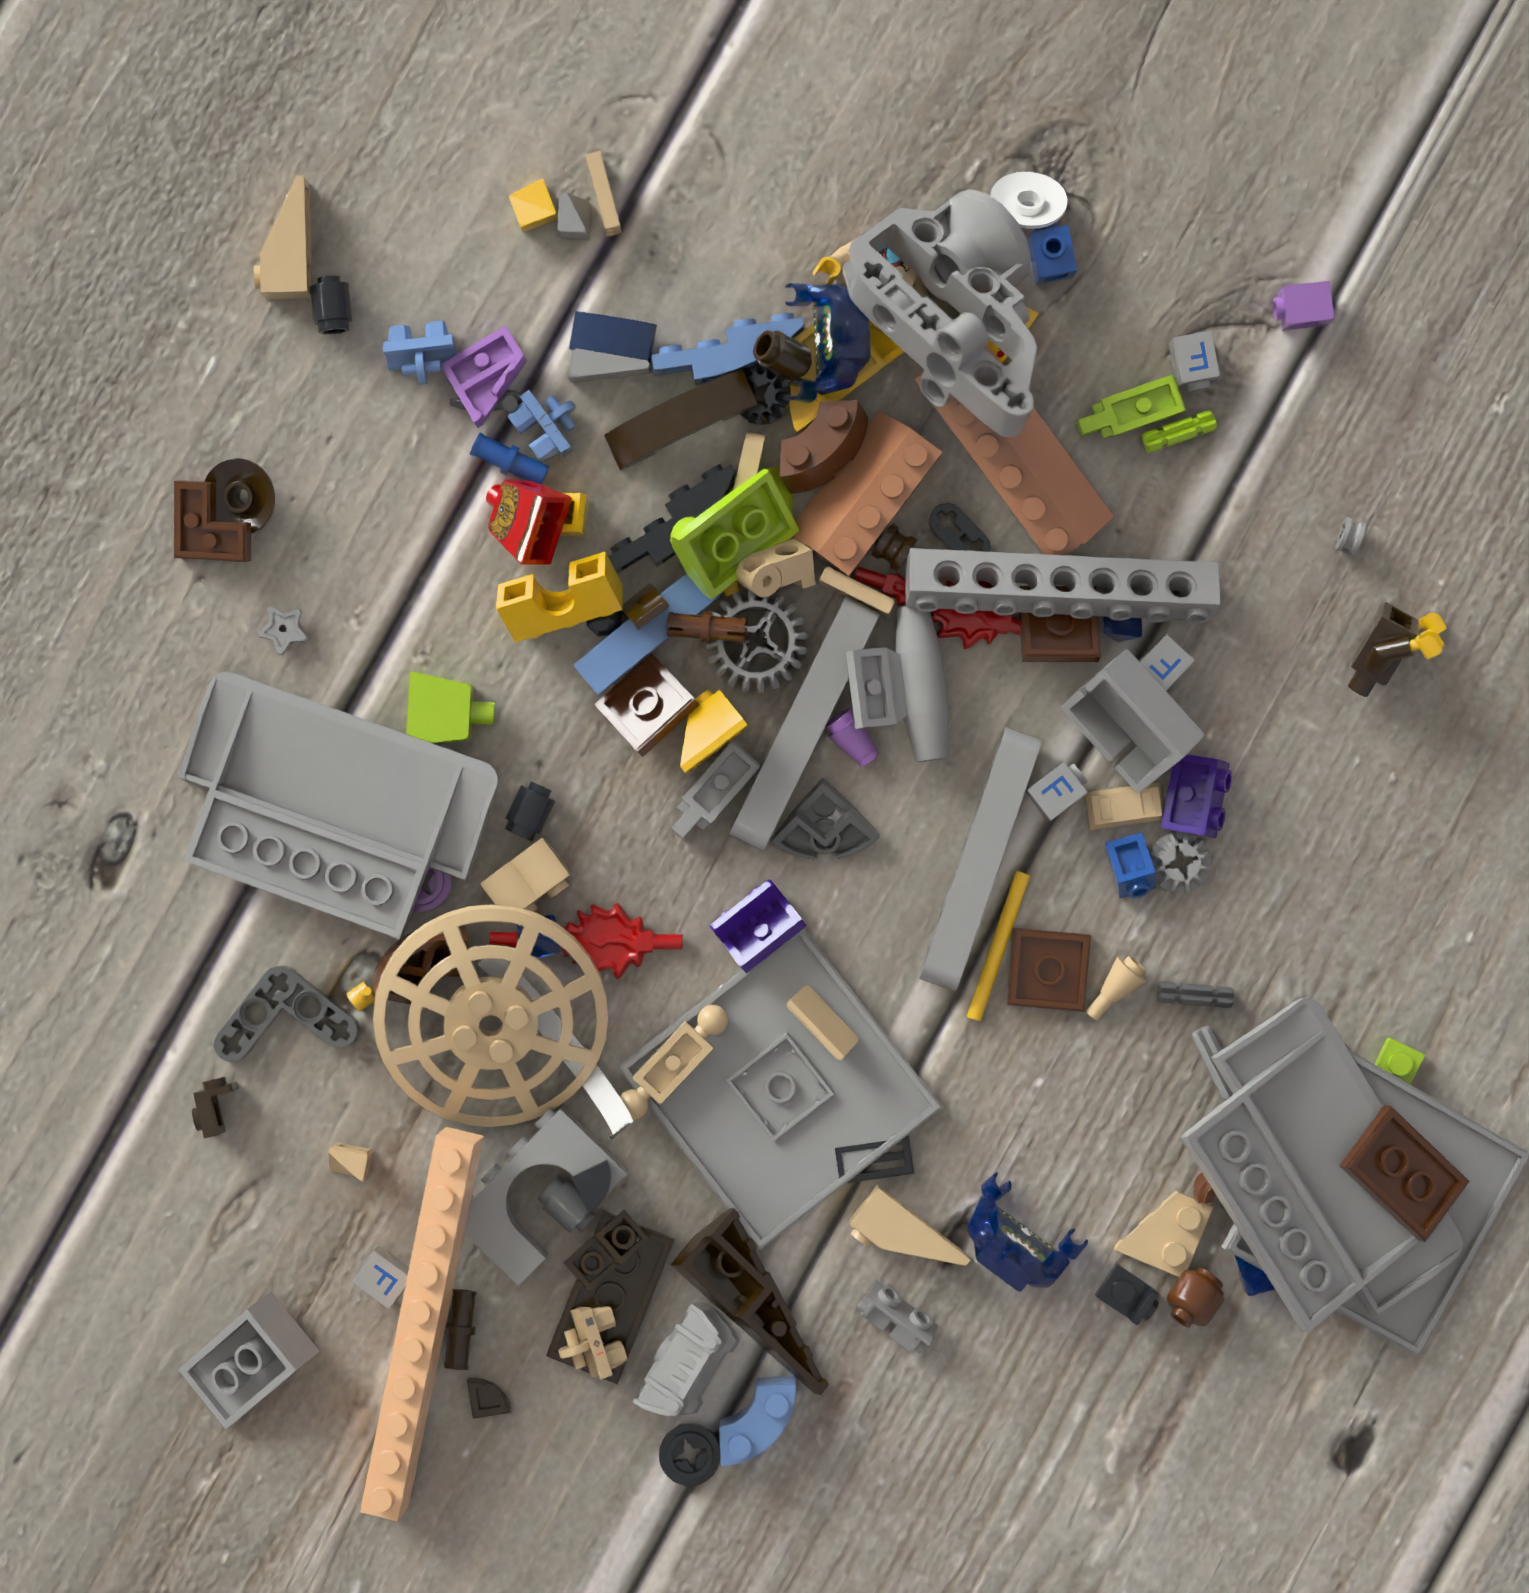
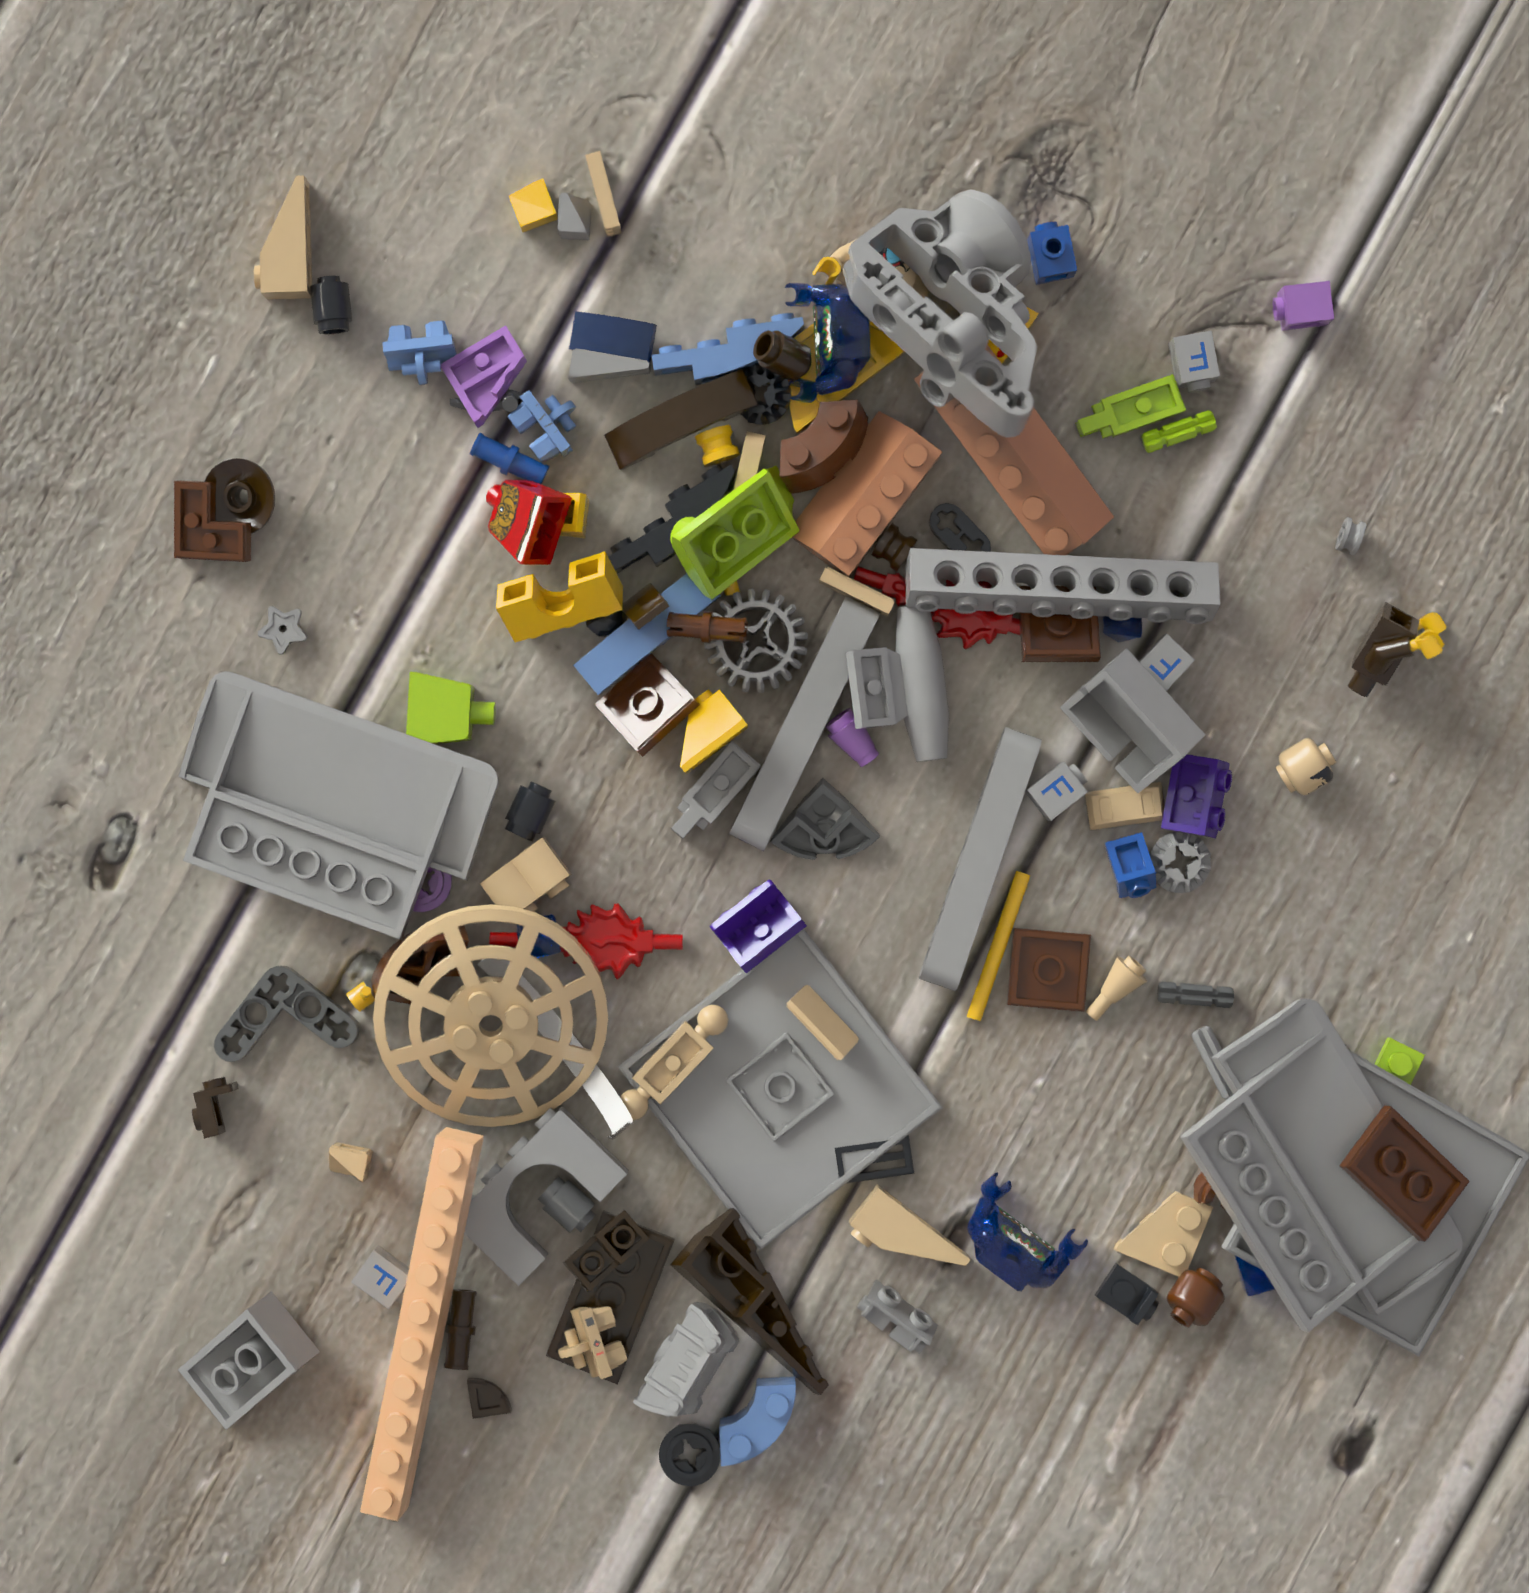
black tile [572,1159,611,1213] -> none
tan leg [736,538,816,597] -> none
white dish [990,172,1067,229] -> none
none -> yellow wheel [694,425,740,467]
none -> tan head [1276,738,1337,796]

